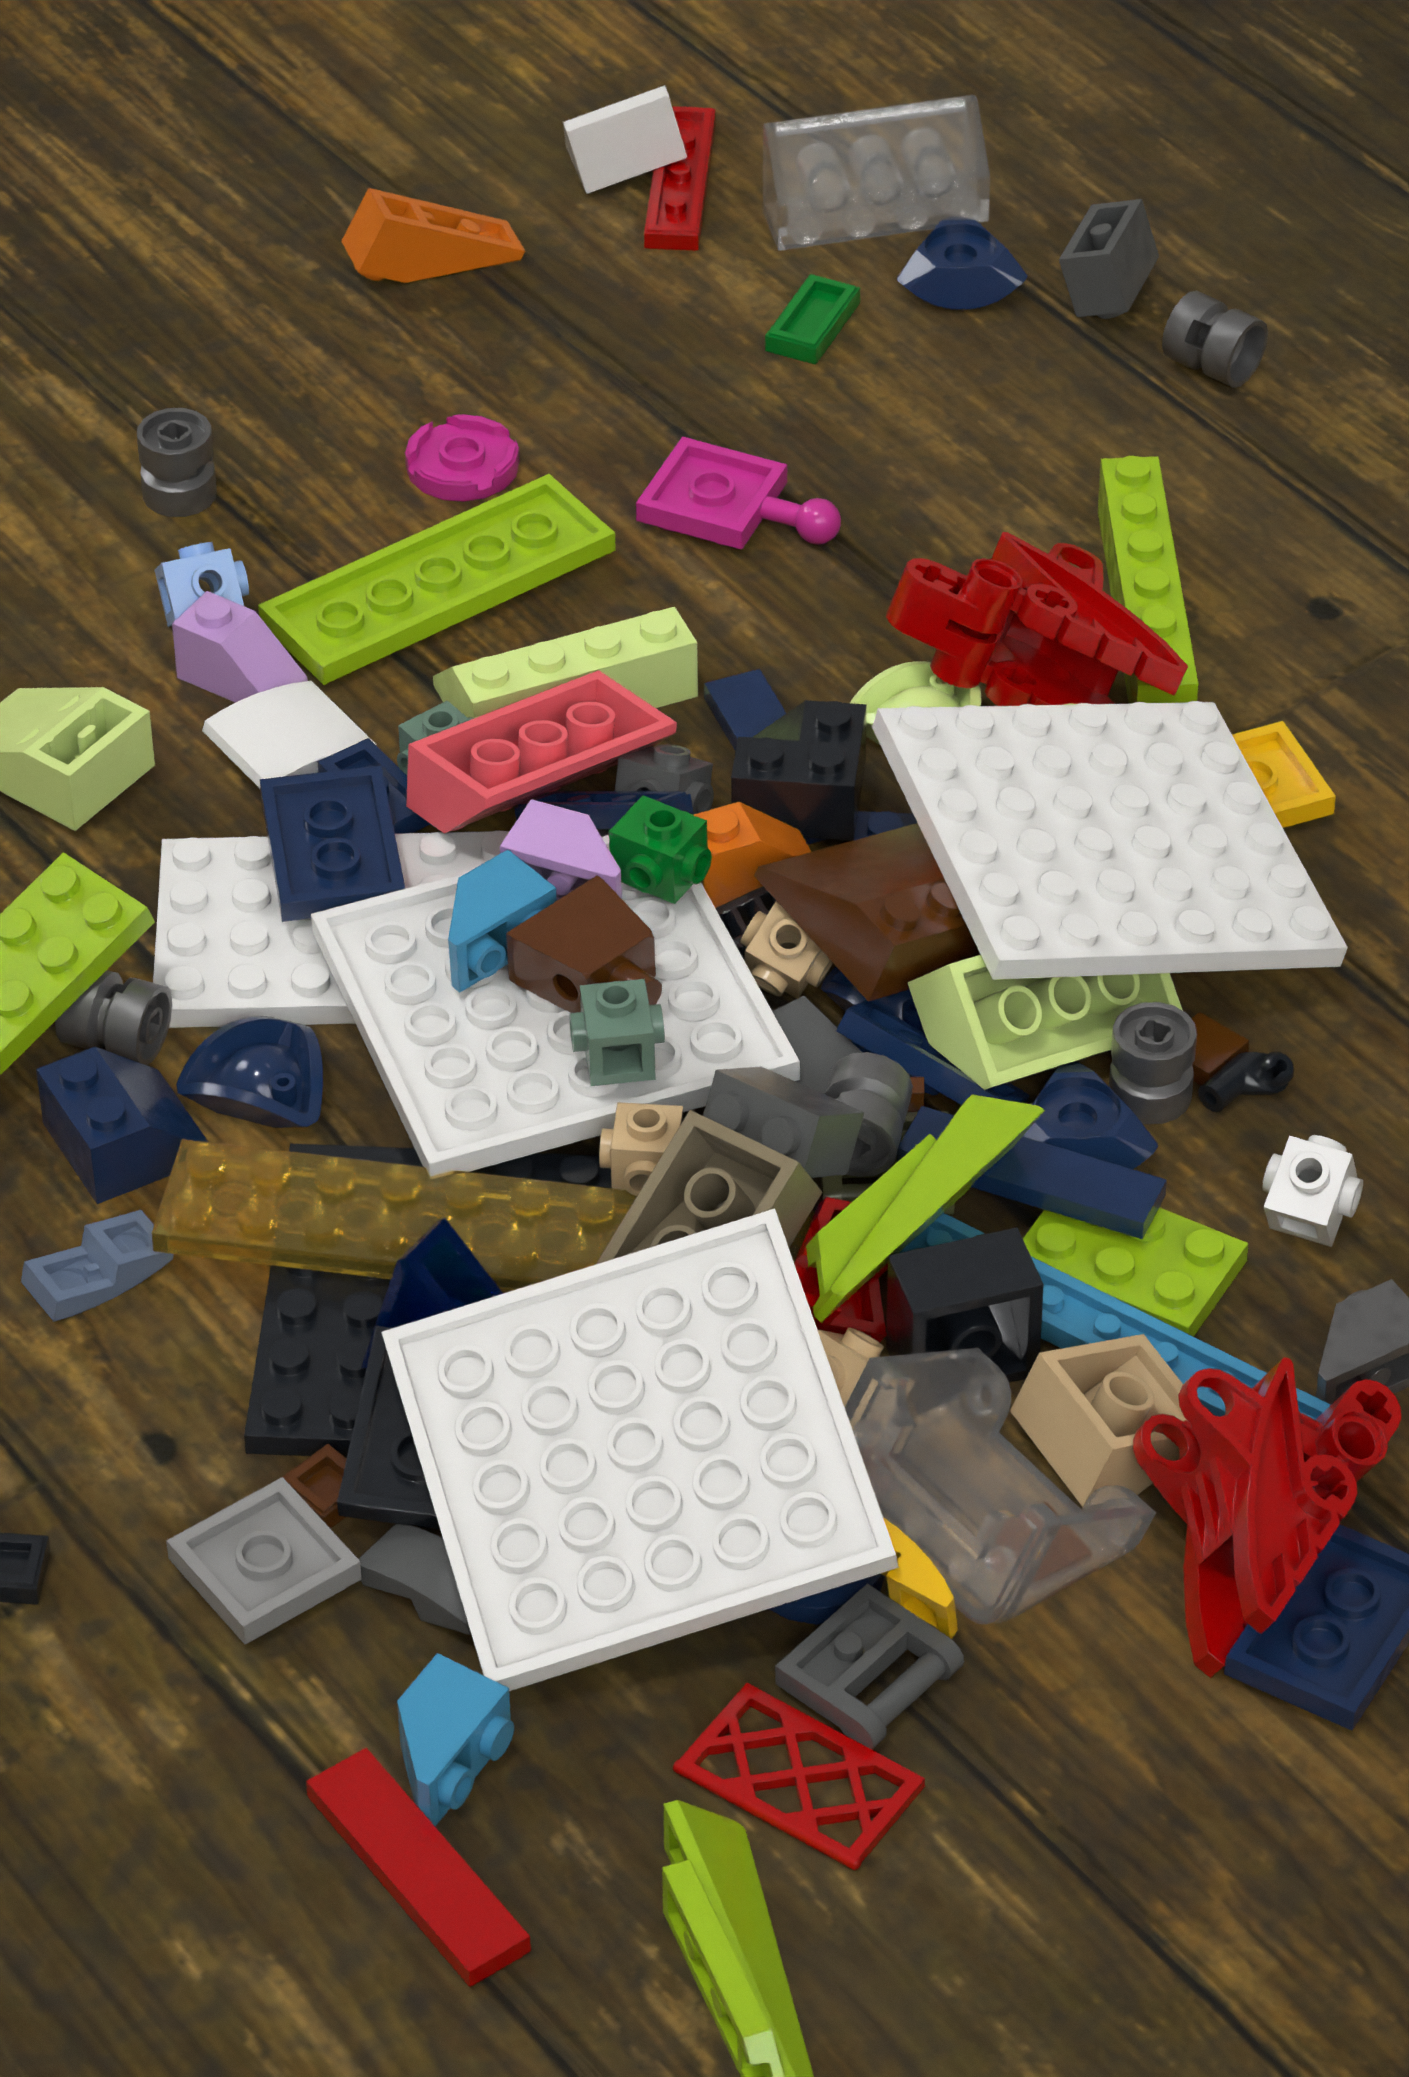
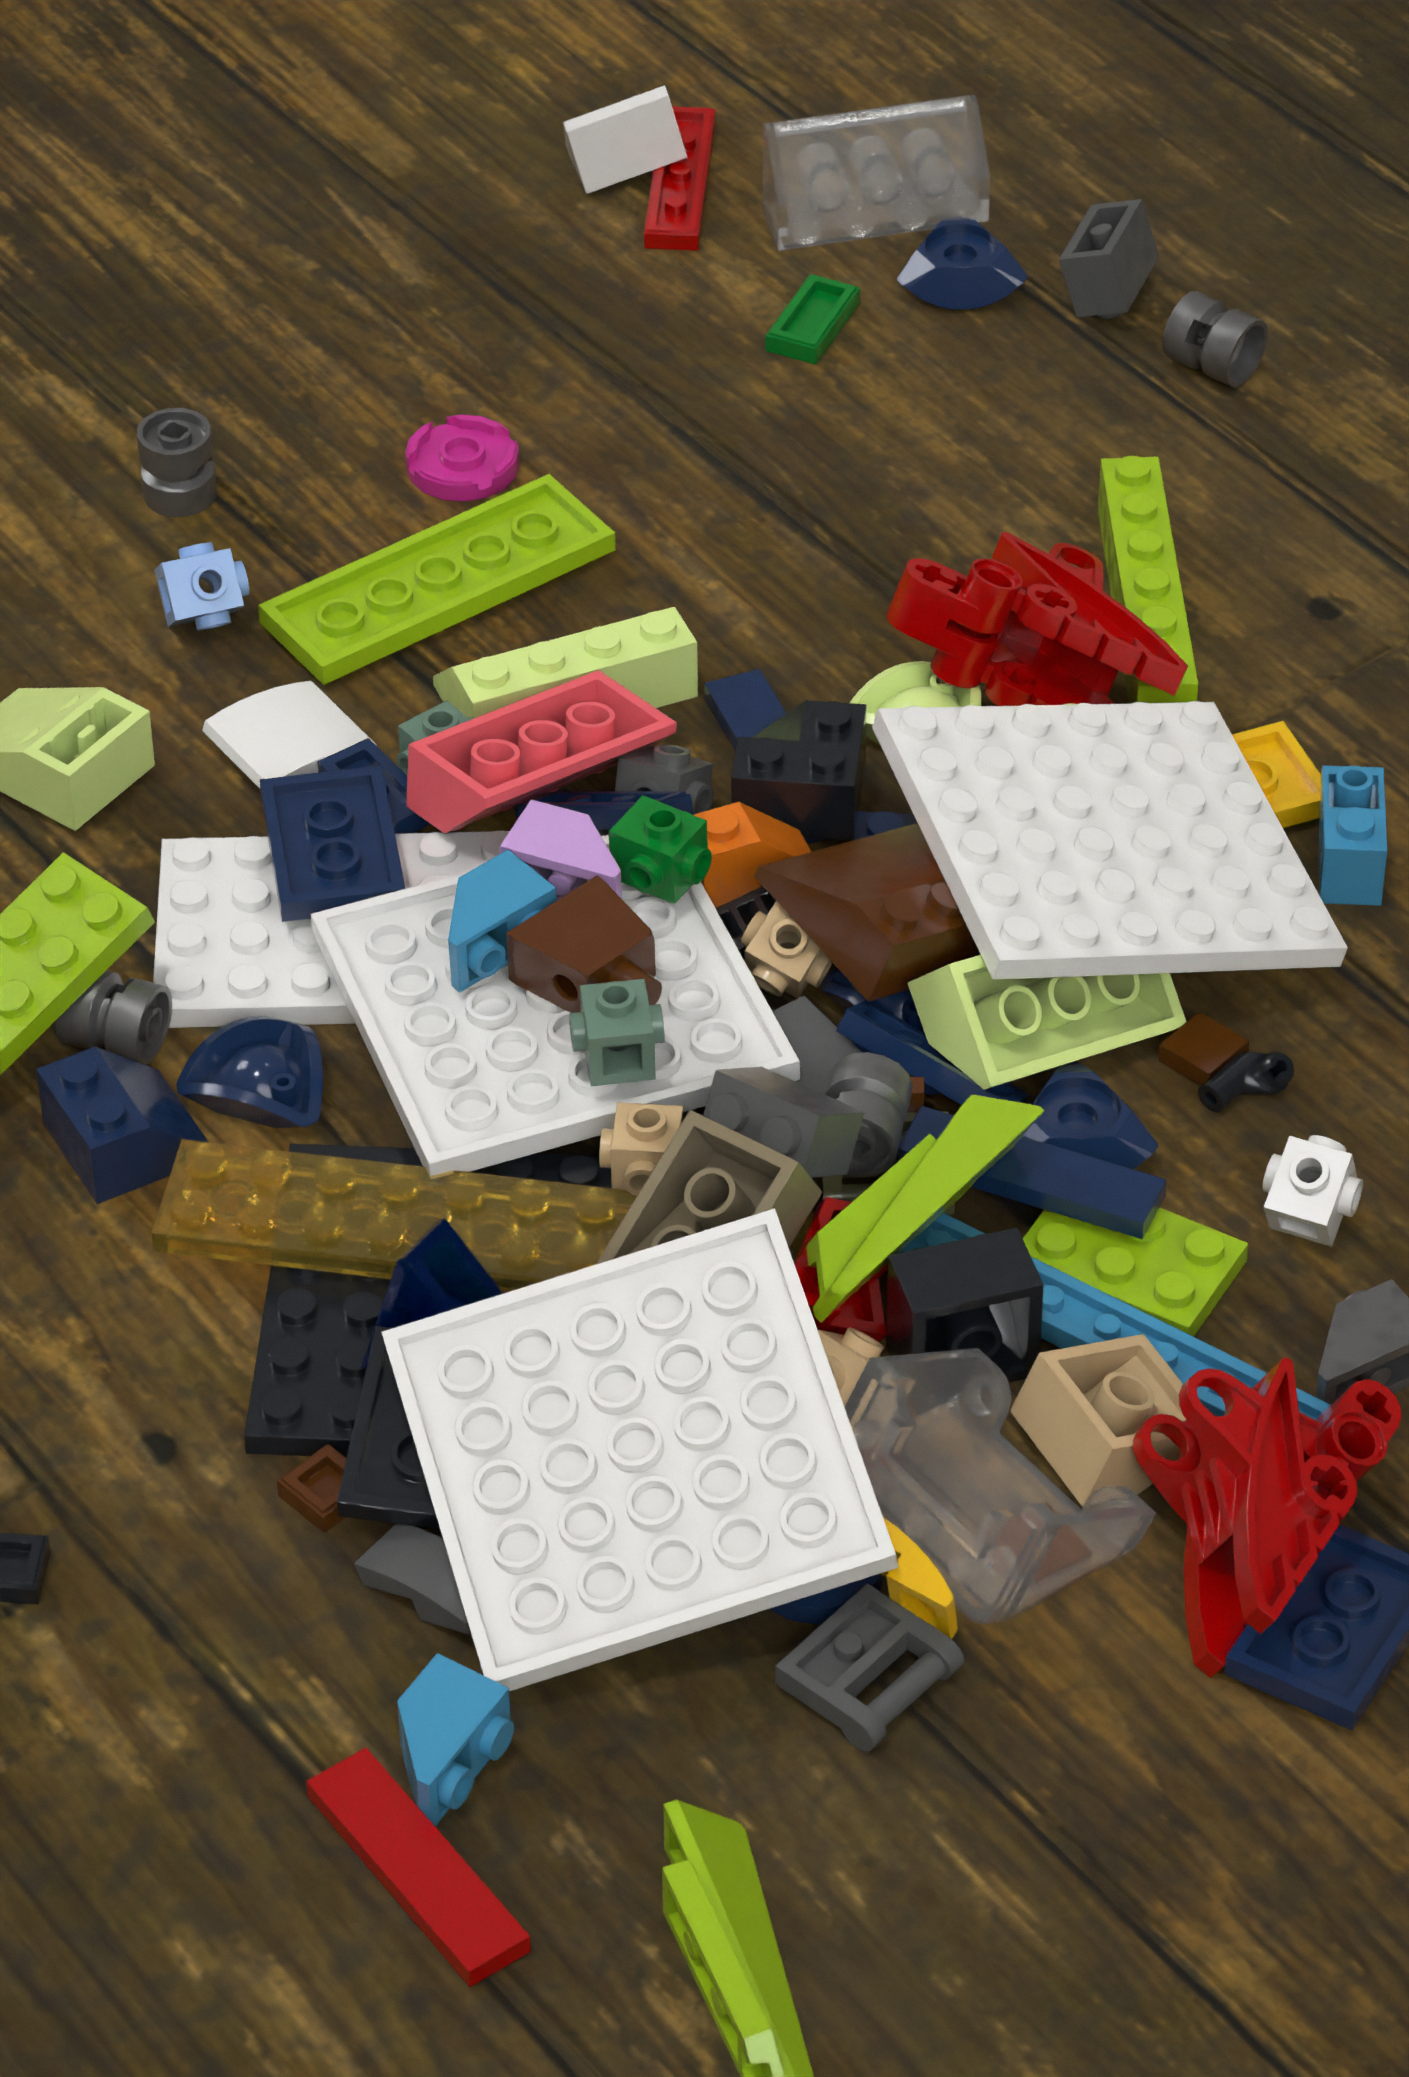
sand blue slope [21,1210,175,1322] -> none
light grey plate [166,1477,362,1645] -> none
lavender slope [172,591,308,703] -> none
orange slope [341,188,525,283] -> none
dark pink plate [636,436,841,550] -> none
red window [673,1683,925,1871] -> none
flat silver wheel [1109,1002,1197,1124] -> none
none -> dark azure slope [1318,765,1387,905]

